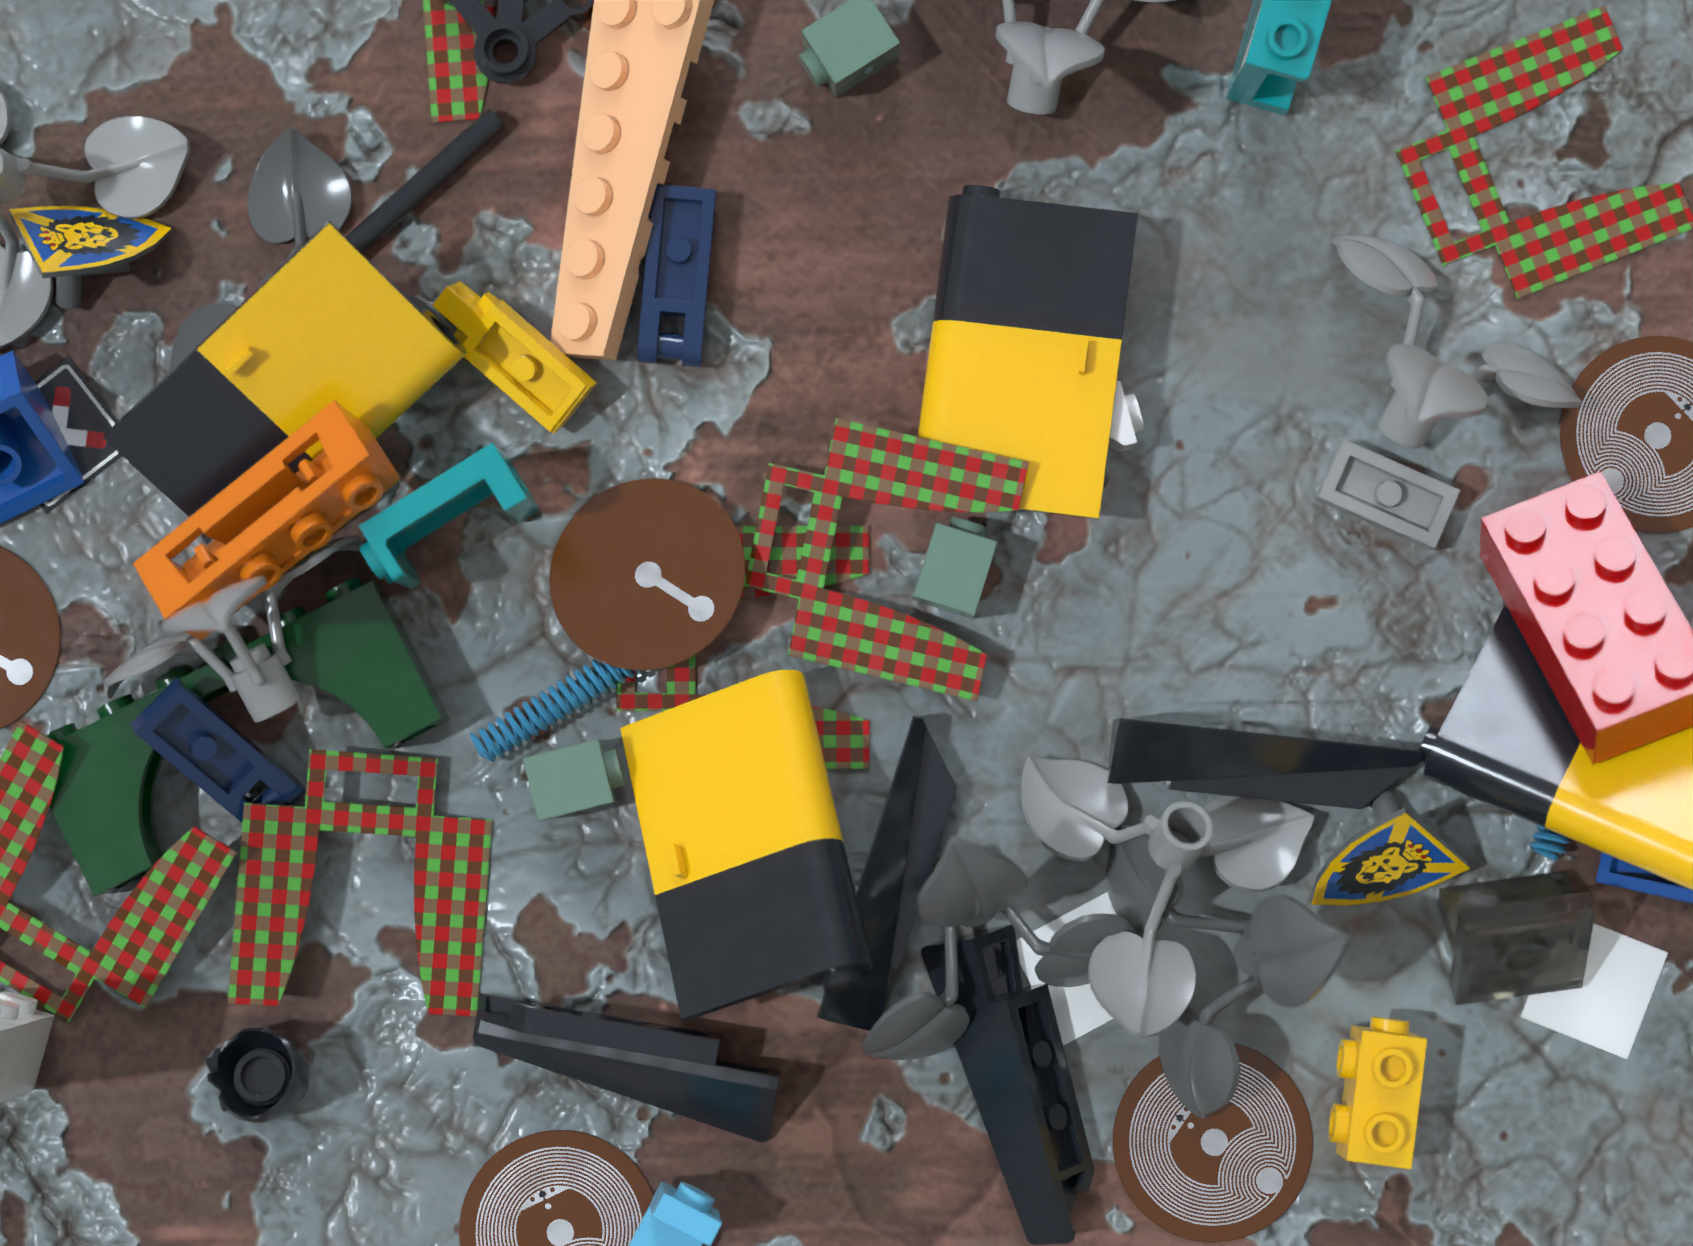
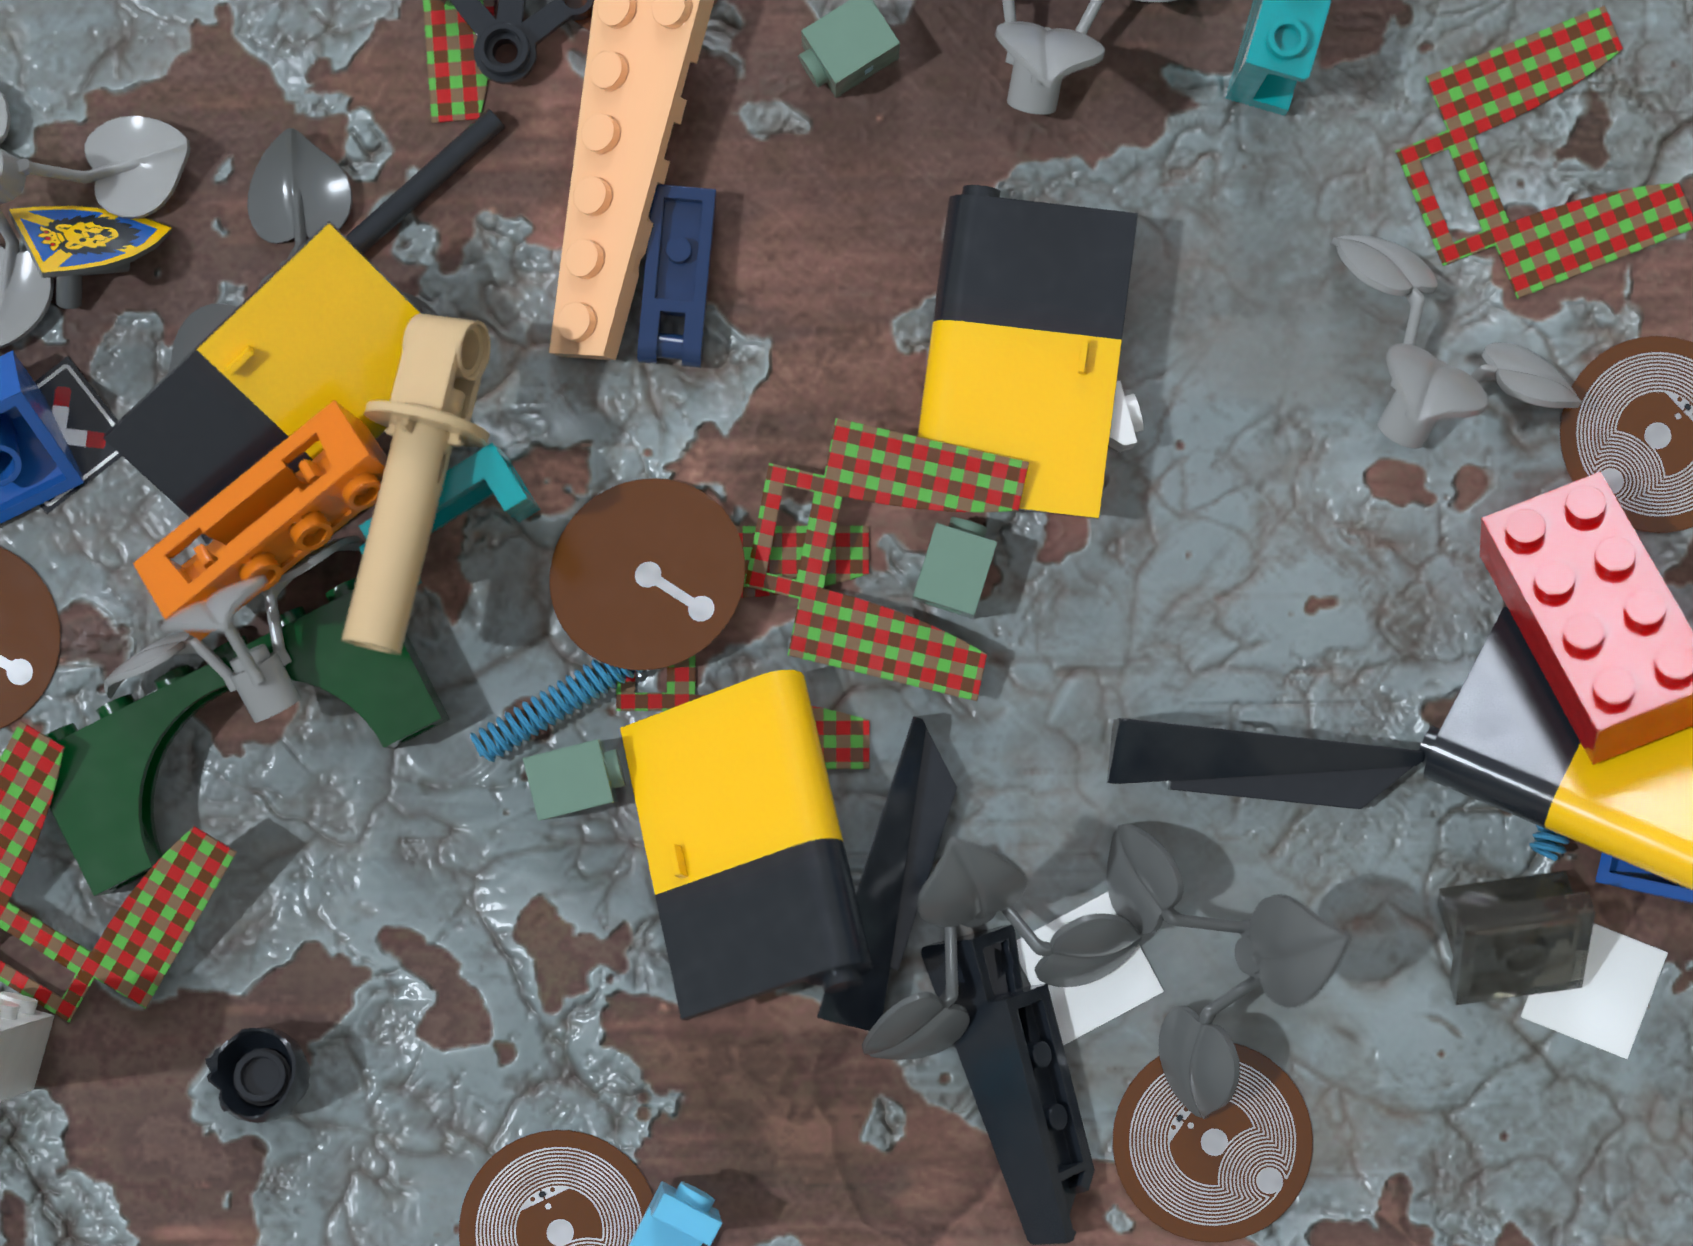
dark blue plate [130,677,306,823] -> none
piece [228,749,493,1017] -> none
yellow hinge [432,281,597,434] -> none
black wedge [473,993,781,1143] -> none
light grey plant [1021,755,1314,1038] -> none
shield [1310,791,1470,906] -> none
light grey plate [1315,439,1461,550] -> none
yellow brick [1328,1016,1427,1169] -> none
none -> tan piece [341,314,491,655]

